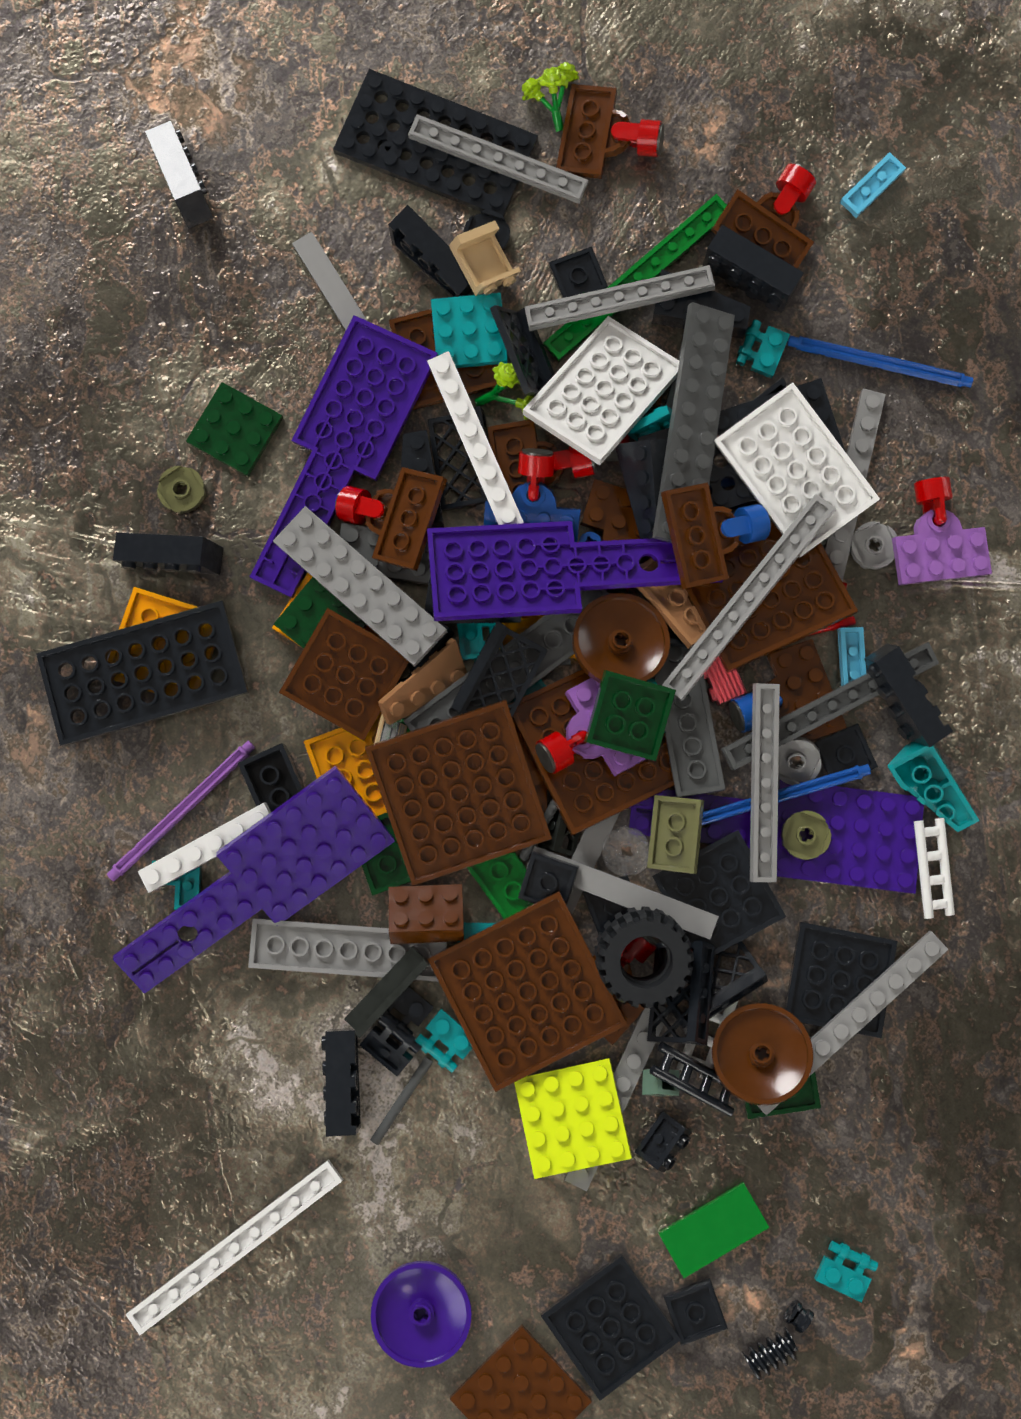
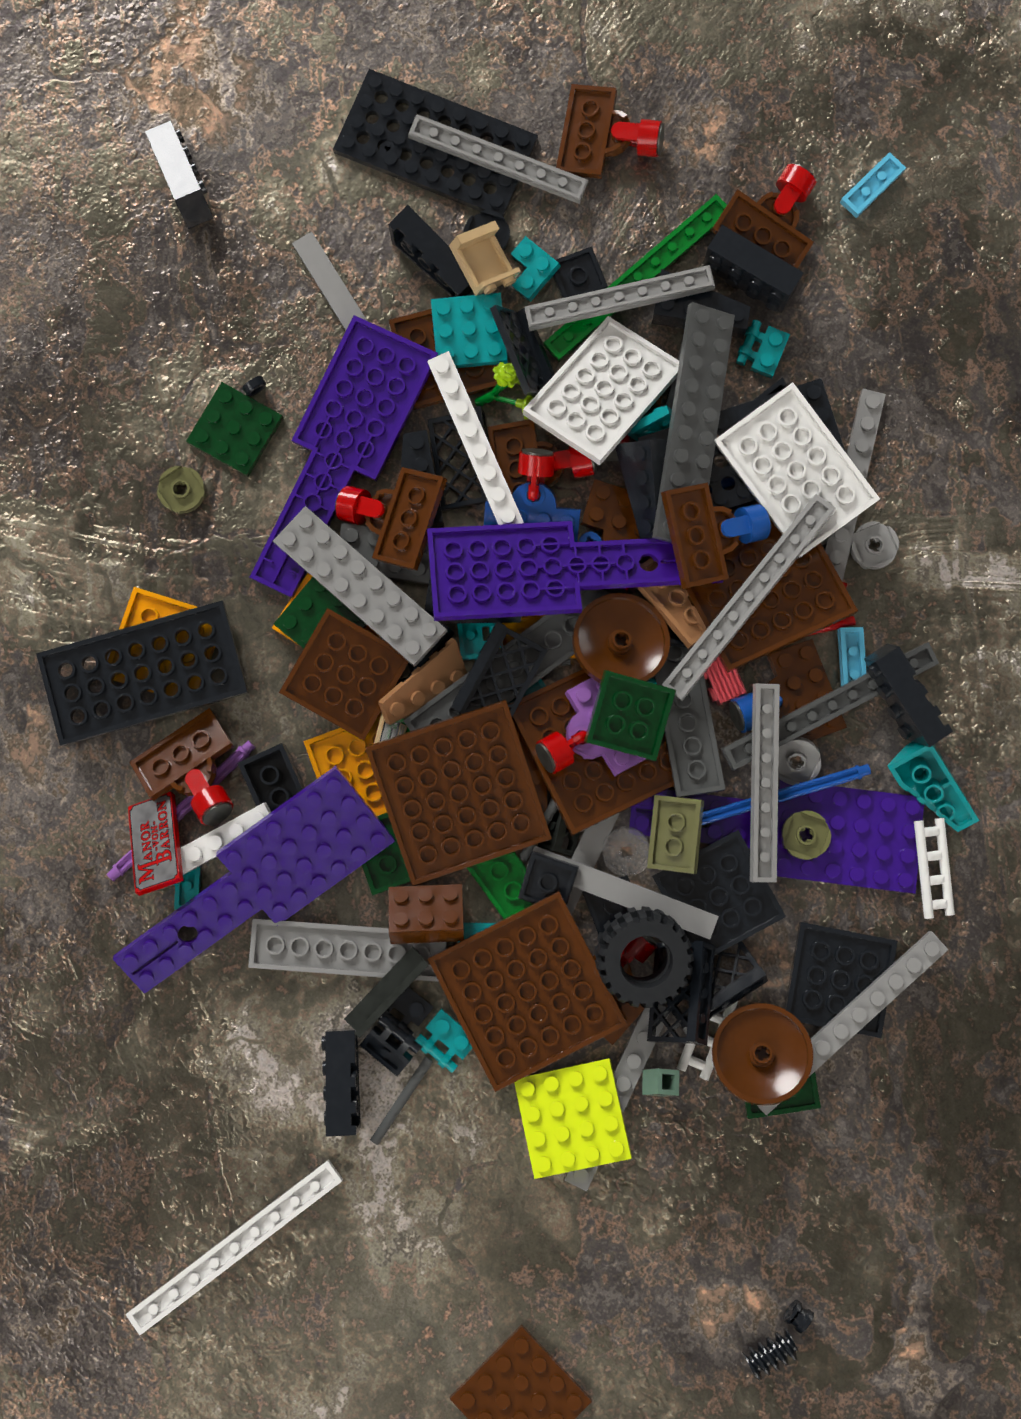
black wedge [113,532,224,575] -> none
dark purple dish [371,1261,472,1368] -> none
lime plant [521,62,579,132] -> none
black plate [541,1254,681,1401] -> none
black bracket [635,1111,692,1172] -> none
black bar [649,1042,734,1117] -> none
green tile [658,1182,770,1278] -> none
black tile [663,1278,728,1346] -> none
blue piece [787,335,973,388] -> none
black tile [814,723,878,775] -> none
teal plate [814,1241,878,1303] -> none
medium lavender plate [892,475,992,585] -> none
none -> tile [128,792,184,896]
none -> reddish brown plate [129,708,234,825]
none -> black tile [242,376,267,397]
none -> teal plate [511,236,561,302]

